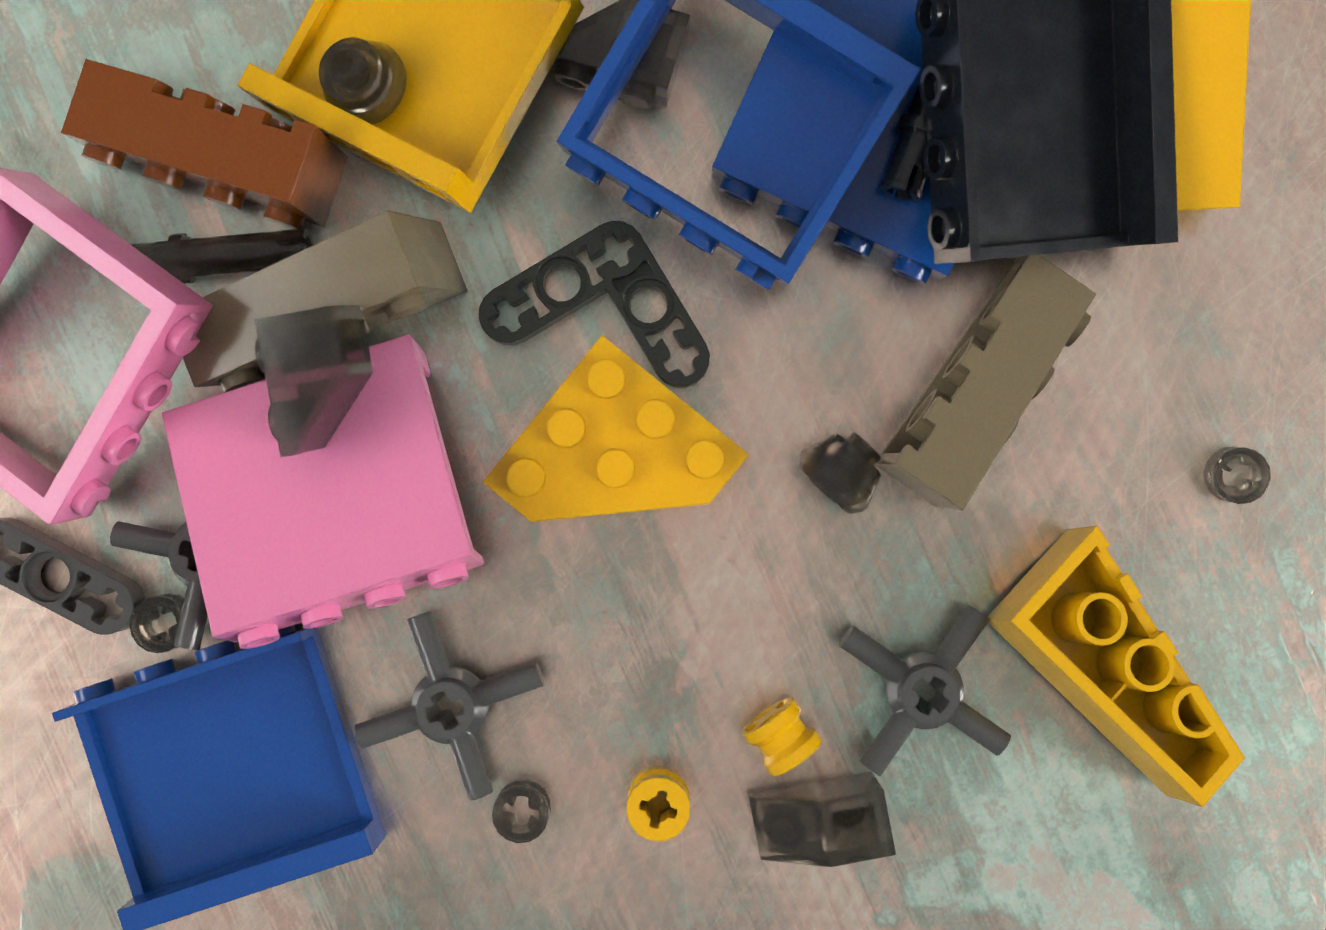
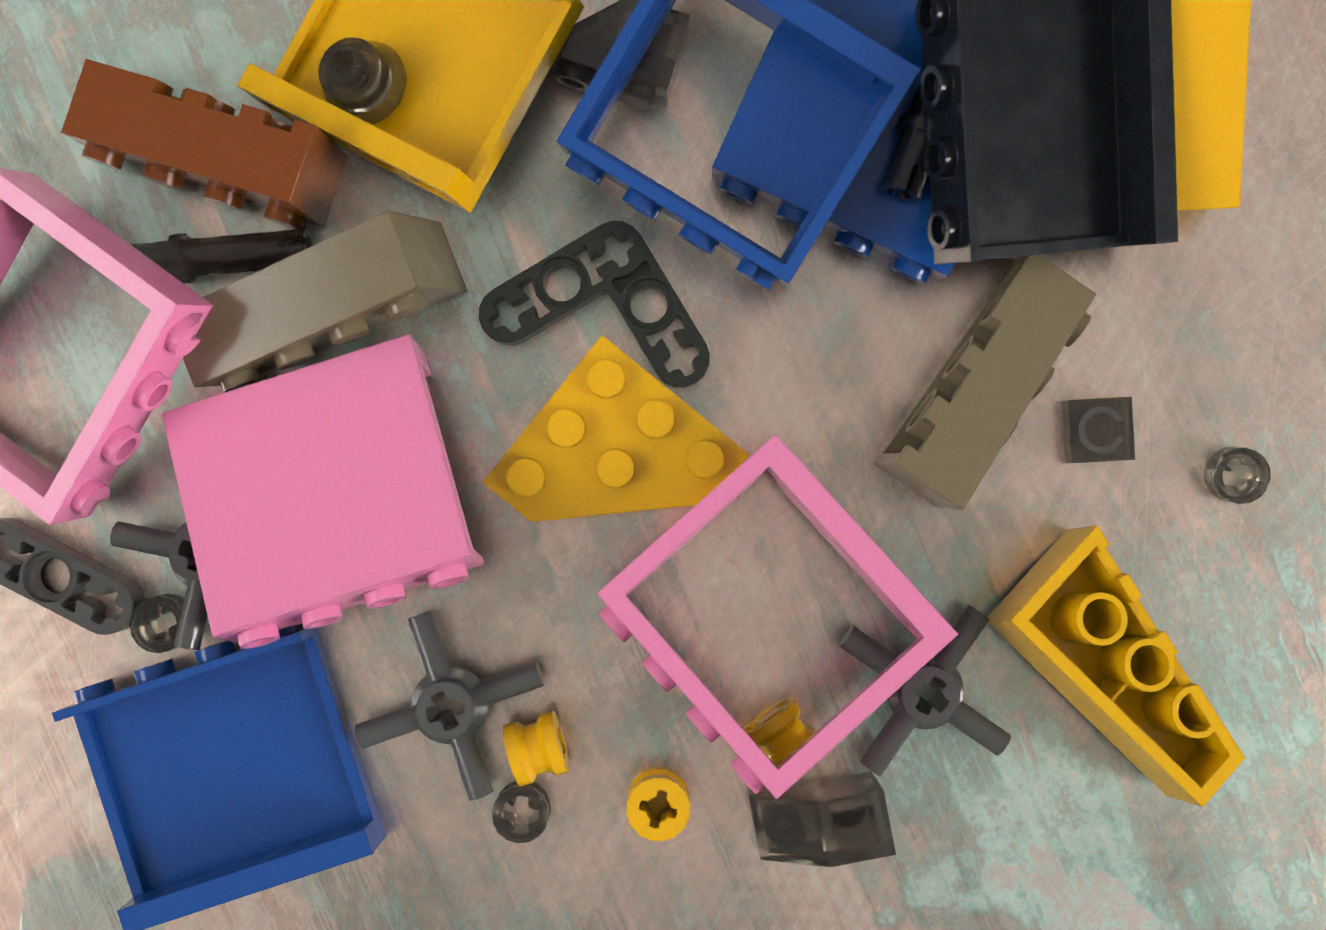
clear smoke slope [254,305,373,457] -> none
clear smoke cone [799,432,882,514] -> none
none -> yellow wheel [503,710,570,787]
none -> bright pink window [597,434,958,799]
none -> clear smoke tile [1062,397,1135,463]

